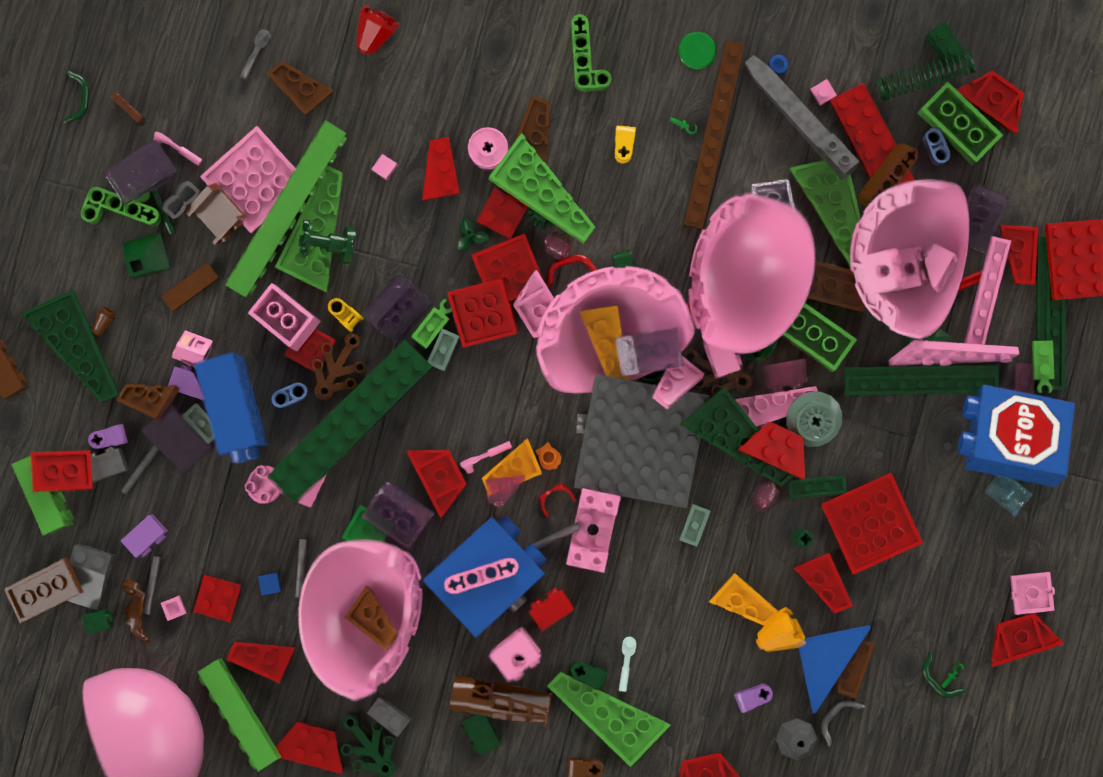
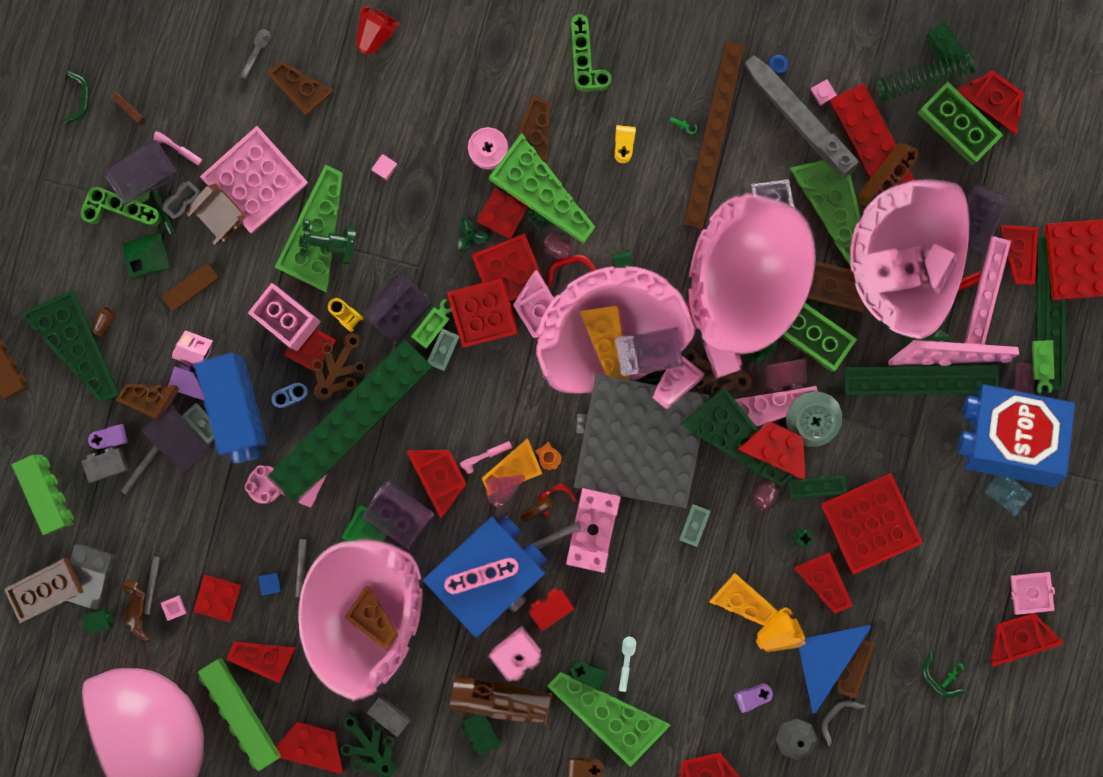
red plate [30,450,93,492] -> none
medium lavender brick [121,514,168,558] -> none
bright green brick [225,120,347,297] -> none
red wing [422,137,460,201] -> none
green piece [678,32,716,70] -> none
medium blue beam [922,128,950,166] -> none
none -> reddish brown piece [520,497,553,522]

